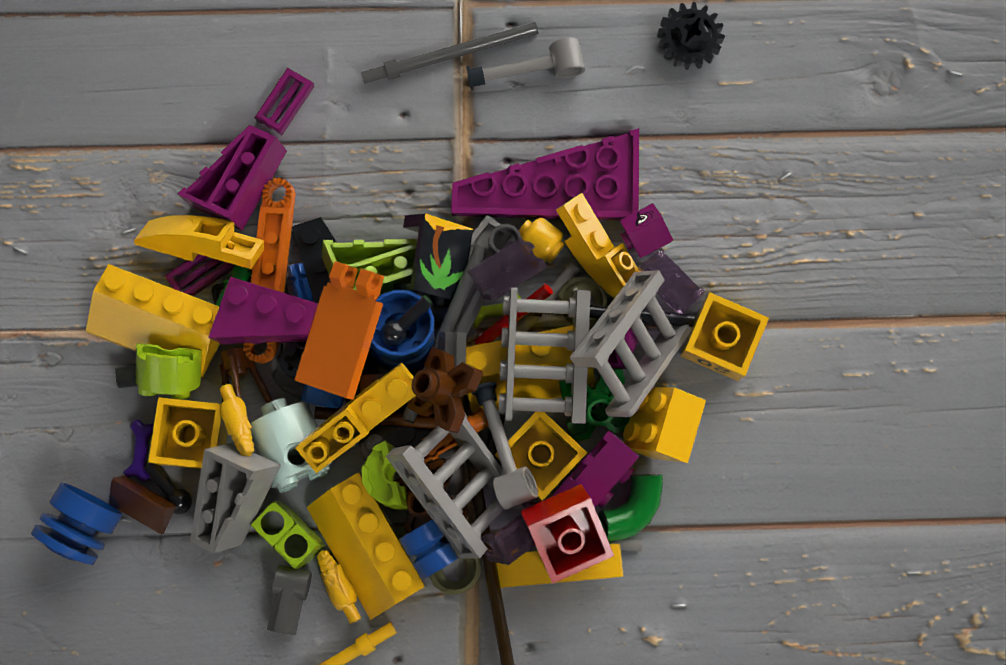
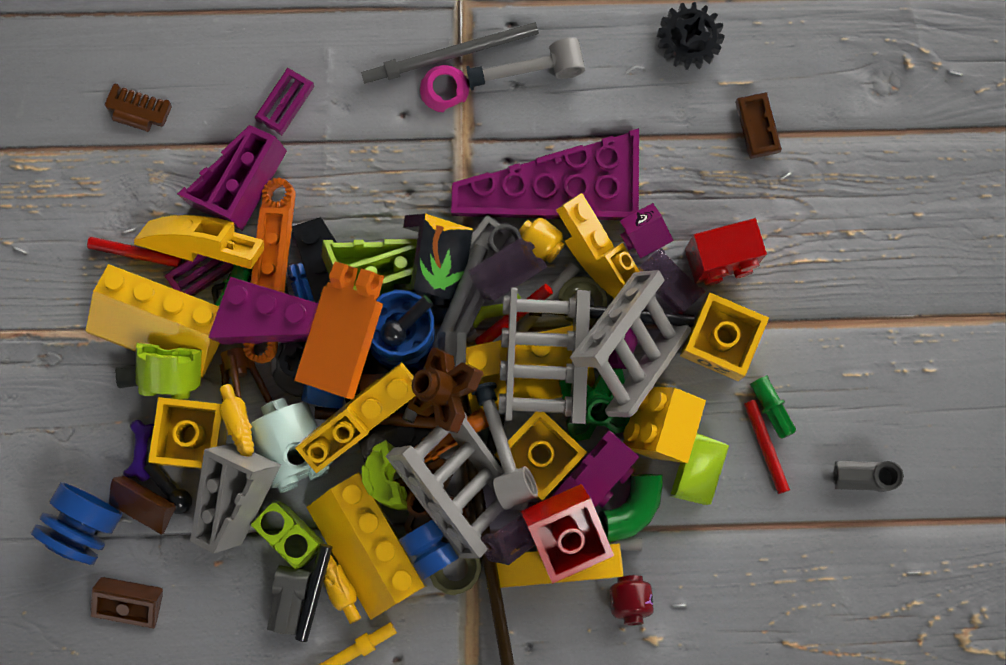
none -> red bar [87,237,182,267]
none -> reddish brown slope [91,577,163,629]
none -> reddish brown piece [105,84,172,132]
none -> black bar [295,543,333,642]
none -> dark pink piece [420,65,470,113]
none -> dark red head [610,575,654,626]
none -> lime piece [671,433,729,505]
none -> red brick [685,218,767,286]
none -> reddish brown plate [735,92,782,159]
none -> red bar [744,399,790,494]
none -> green axle [750,375,796,439]
none -> dark grey piece [833,461,904,492]

